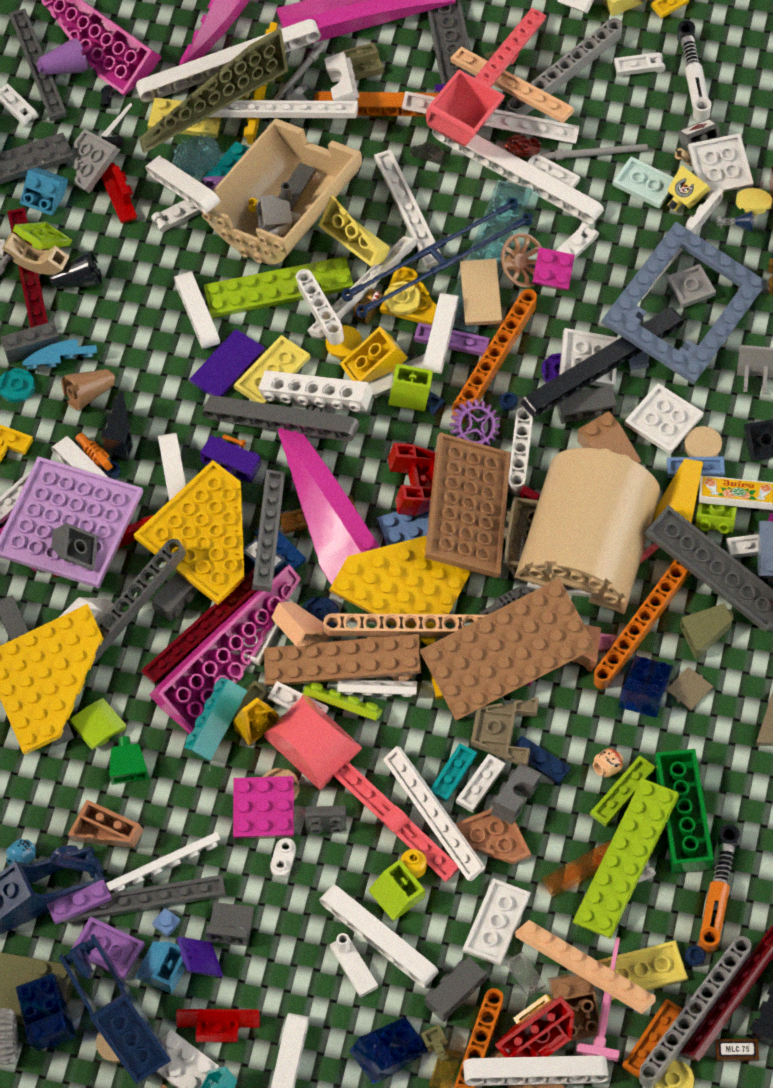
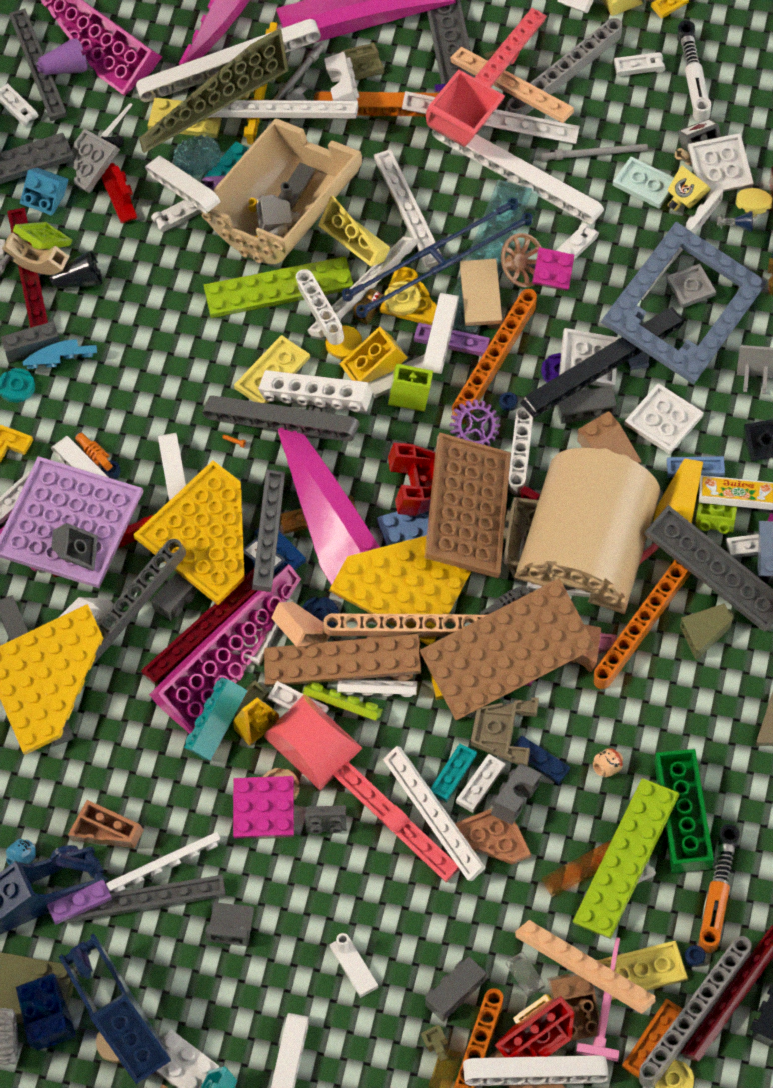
medium nougat cone [61,369,115,411] -> none
lime slope [69,698,127,750] -> none
medium lavender plate [72,917,145,980] -> none
black pin [100,85,115,109] -> none
black slope [101,391,133,462] -> none
green torso [109,736,149,785] -> none
dark azure slope [135,942,186,994] -> none
medium blue plate [152,908,181,937] -> none
white beam [174,271,220,349] -> none
red bracket [176,1009,260,1042] -> none
dark purple container [177,936,223,977] -> none
dark purple tile [189,329,265,397] -> none
dark purple brick [200,435,262,483] -> none
white plate [270,838,296,878] -> none
white beam [319,884,439,988] -> none
clear blue slope [350,1017,429,1084] -> none
lime slope [368,859,425,922] -> none
yellow head [401,849,427,879] -> none
clear smoke plate [410,142,444,165] -> none
dark blue tile [427,391,445,417] -> none
white tile [462,878,531,966] -> none
clear red tile [505,135,541,157] -> none
white plate [527,154,580,188] -> none
lime plate [590,756,656,827] -> none
clear blue slope [619,655,673,718] -> none
dark tan piece [666,667,713,711] -> none
tan tile [684,426,722,457] -> none
tile [715,1039,759,1062] -> none

